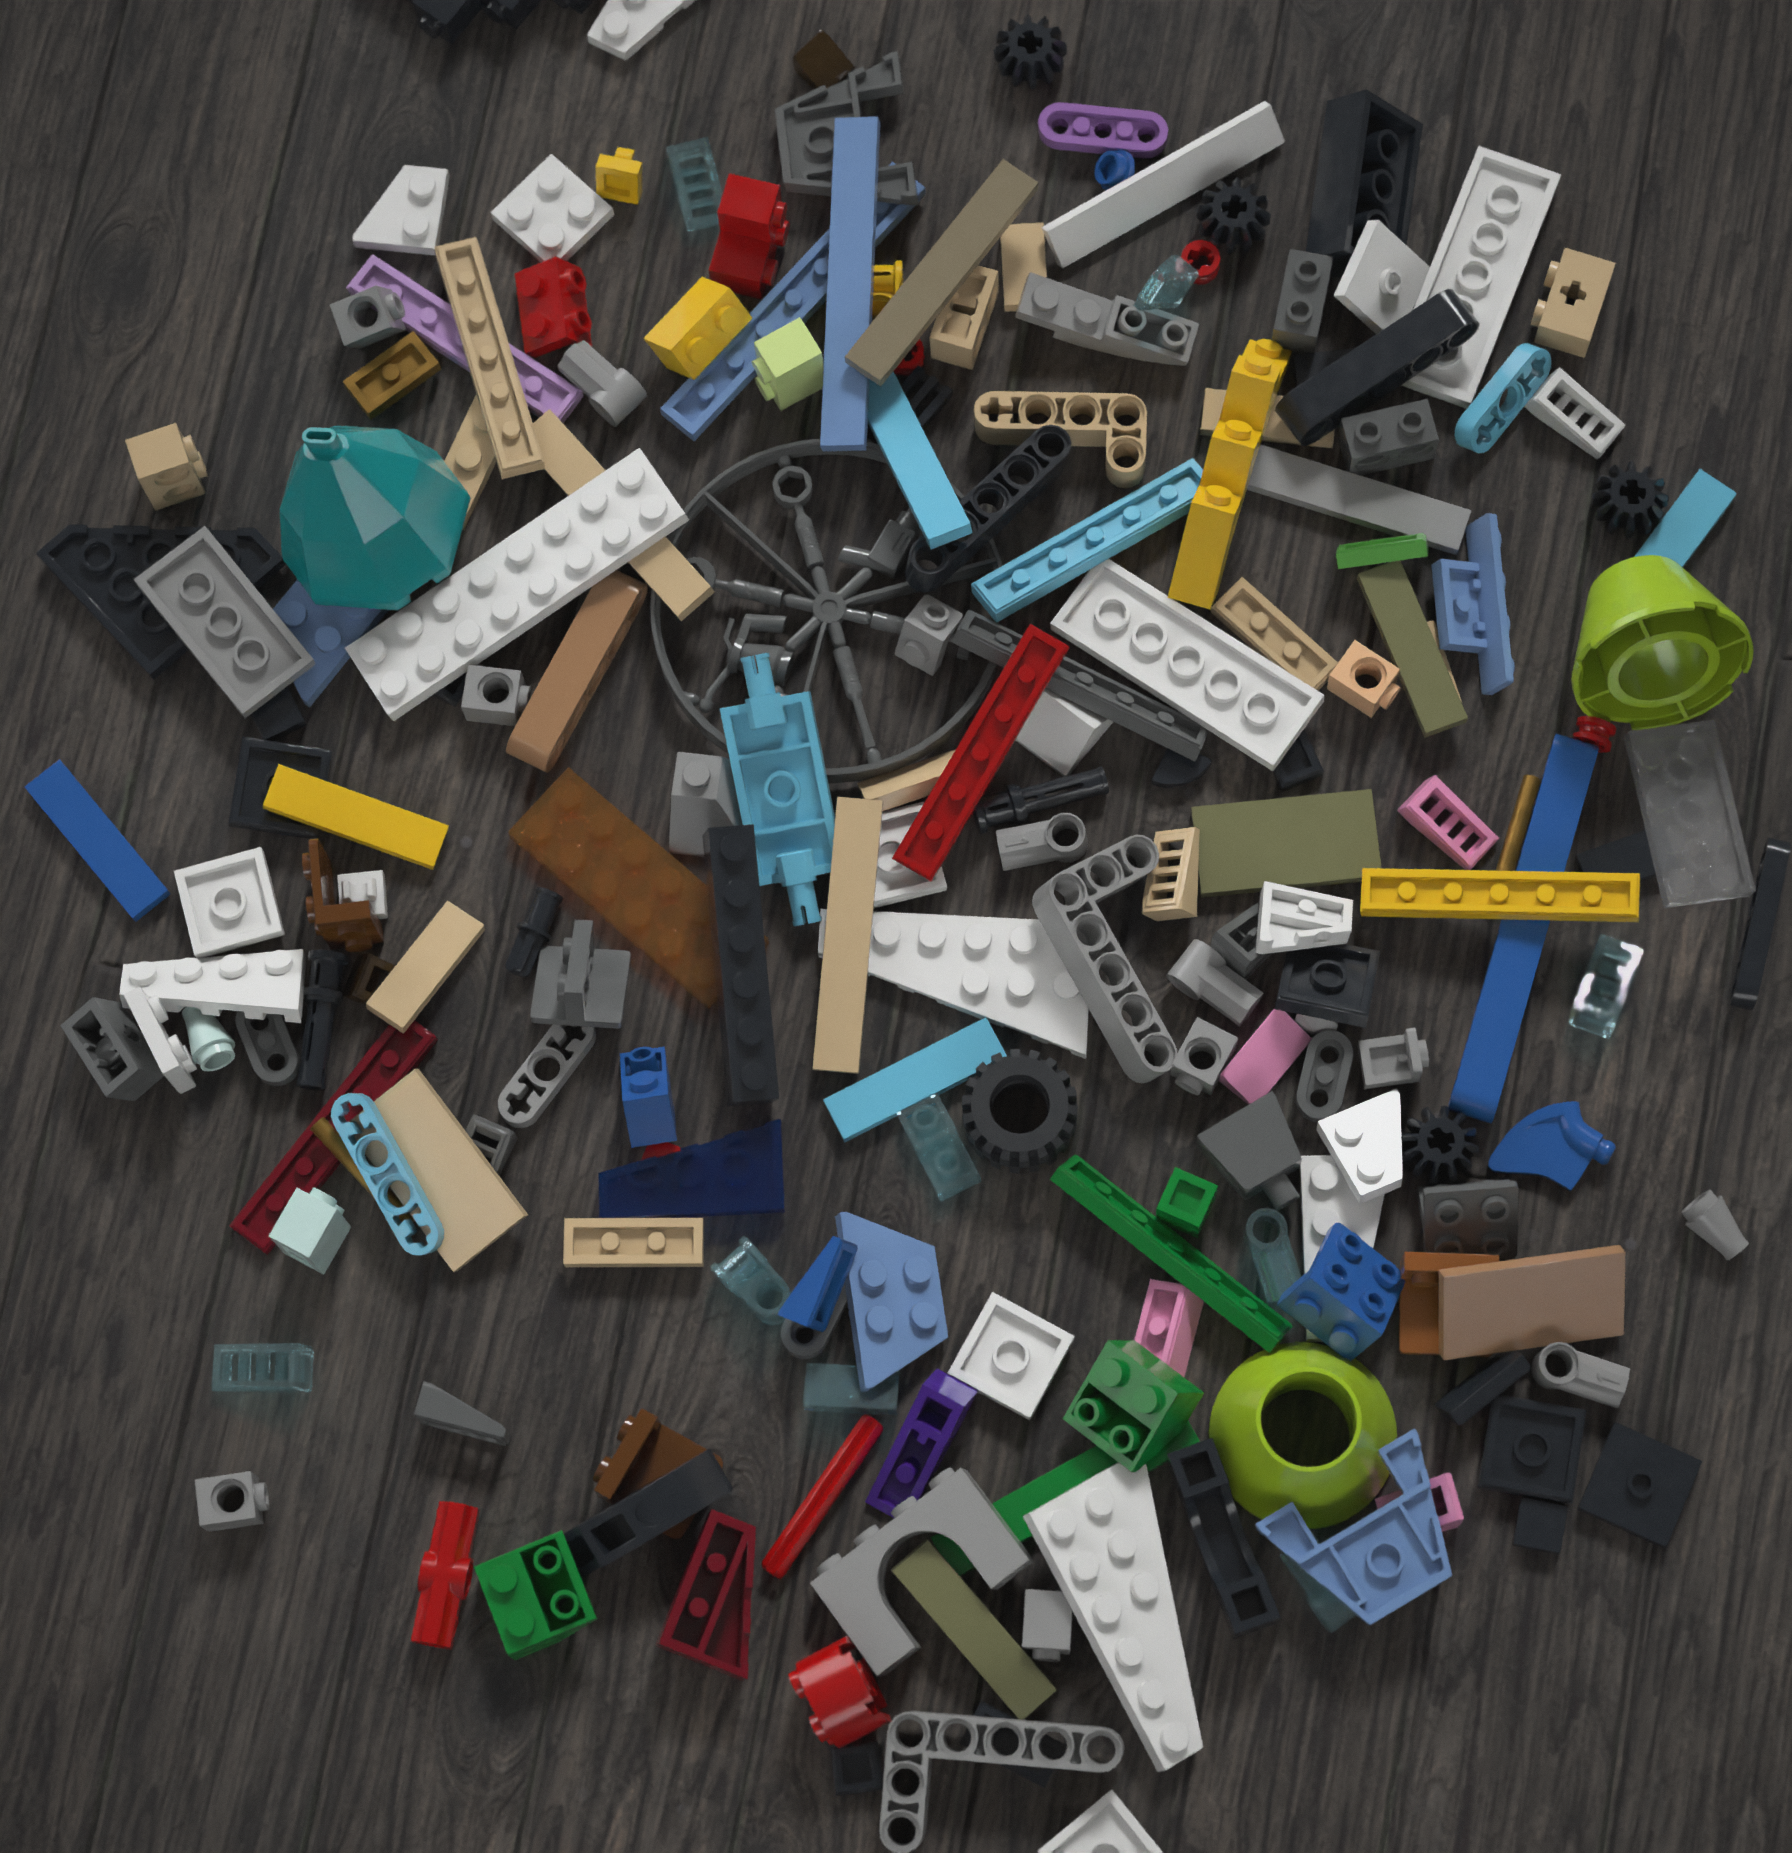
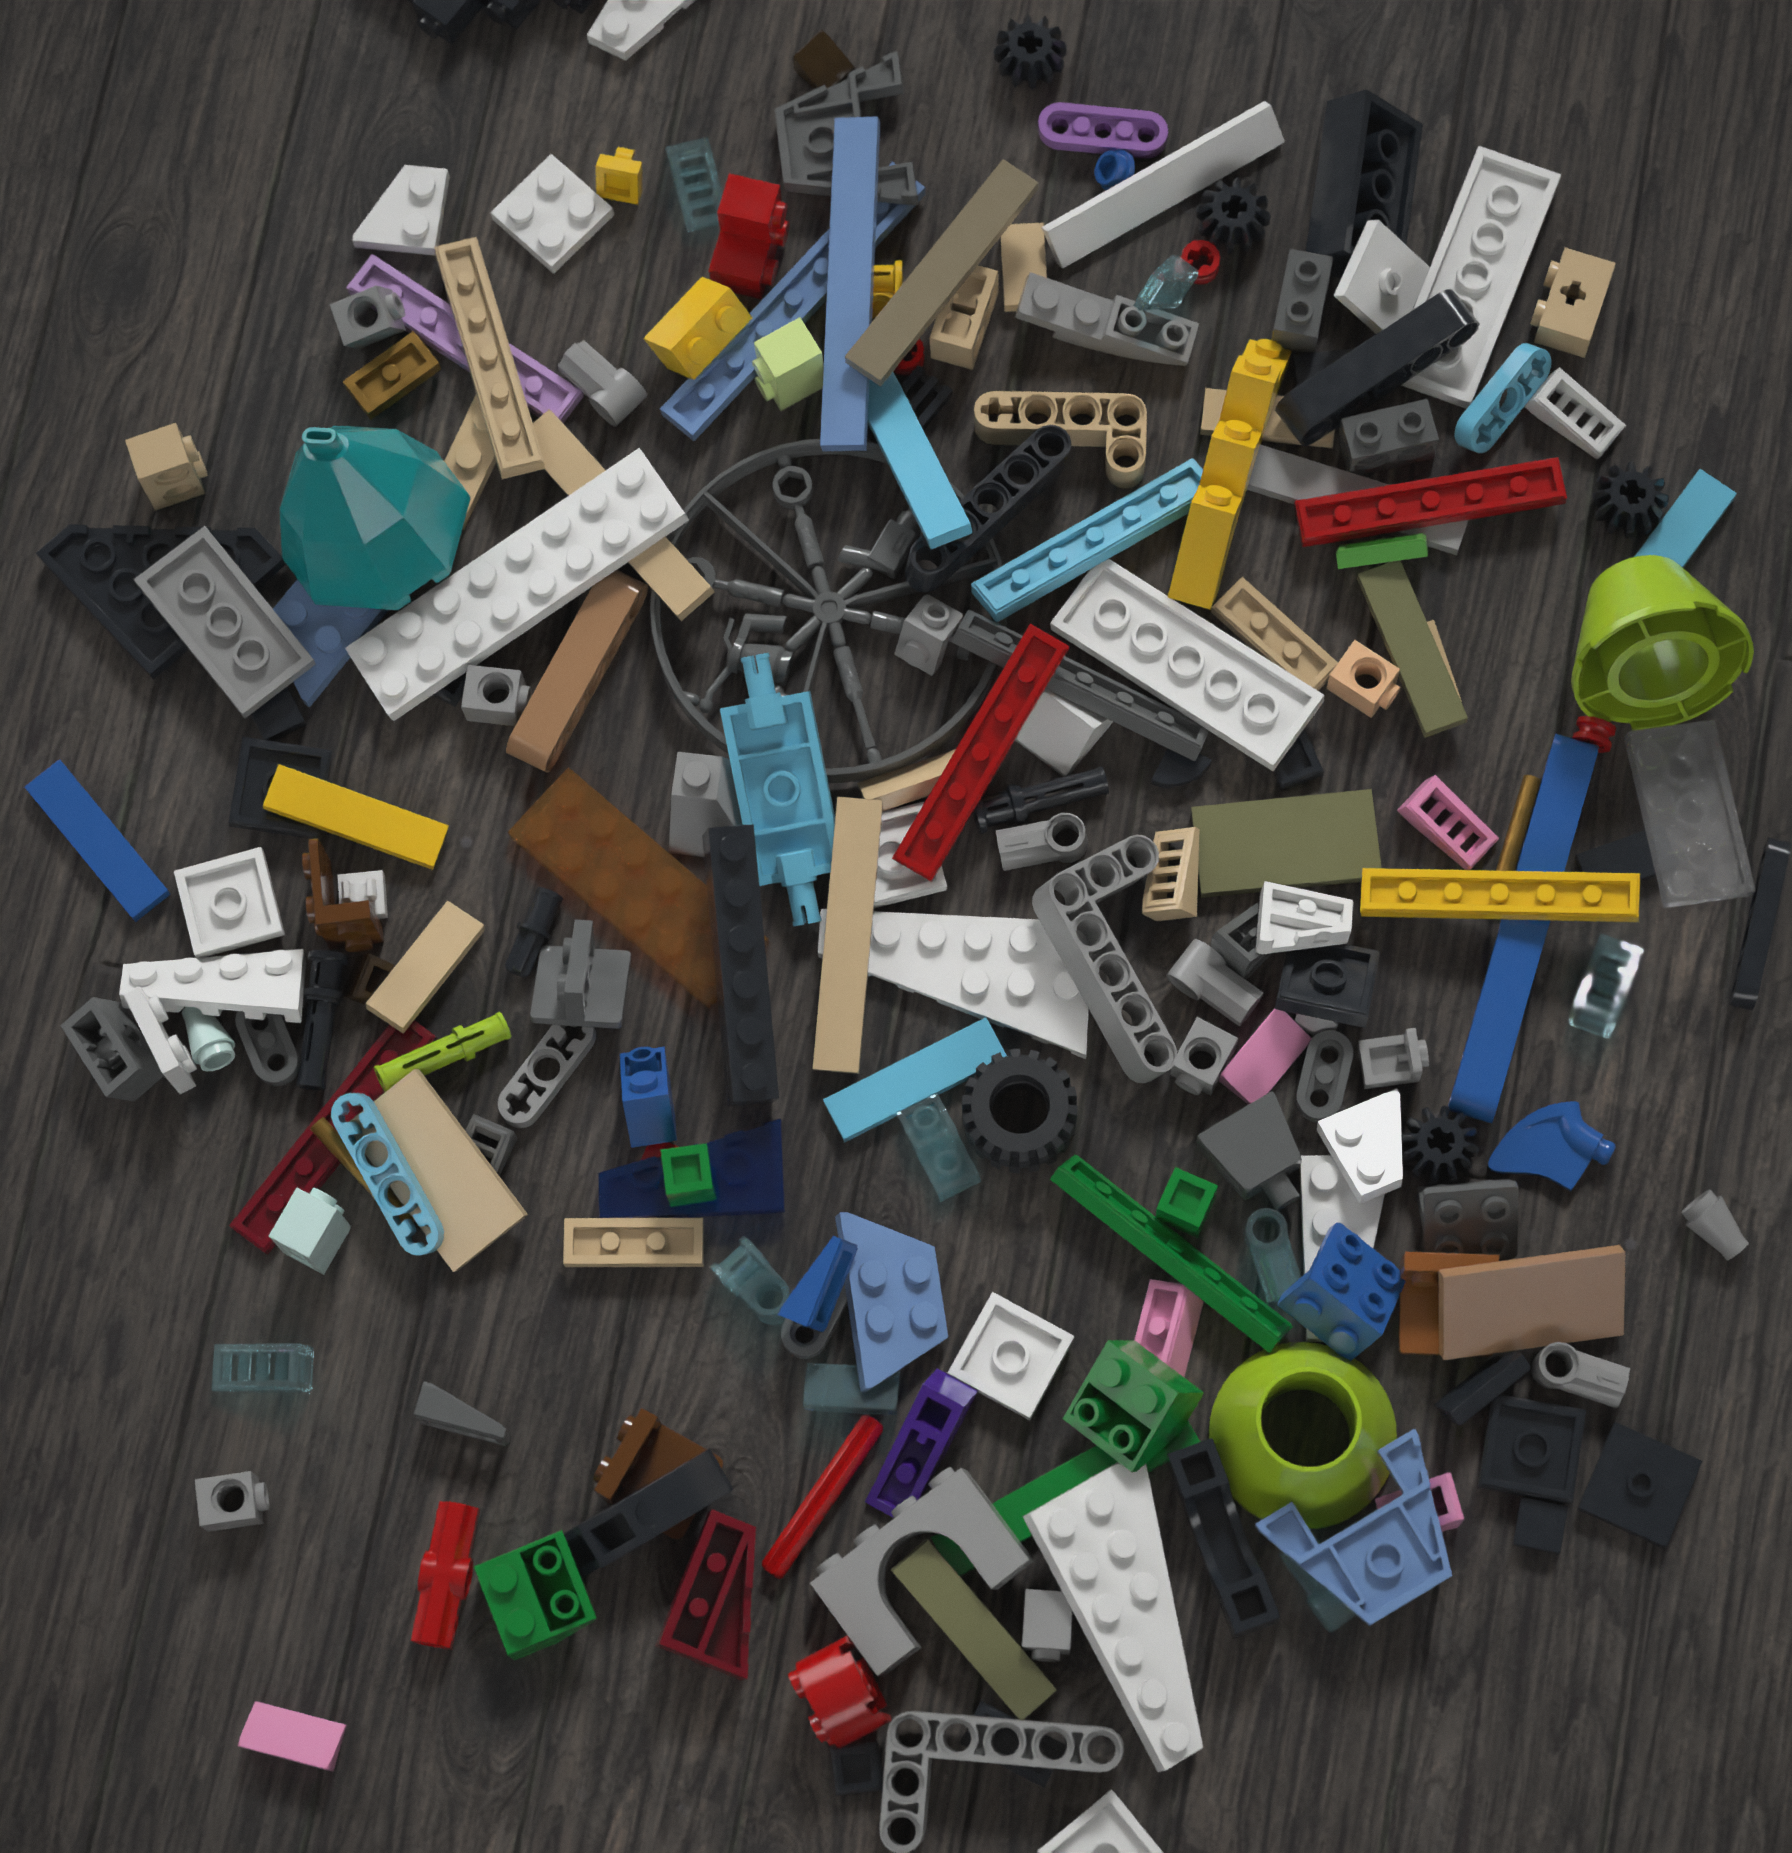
red bracket [515,256,592,358] -> none
medium blue bracket [1431,513,1515,695] -> none
none -> bright pink slope [238,1701,347,1772]
none -> lime pin [374,1011,511,1092]
none -> green panel [661,1143,716,1207]
none -> red tile [1294,457,1567,547]

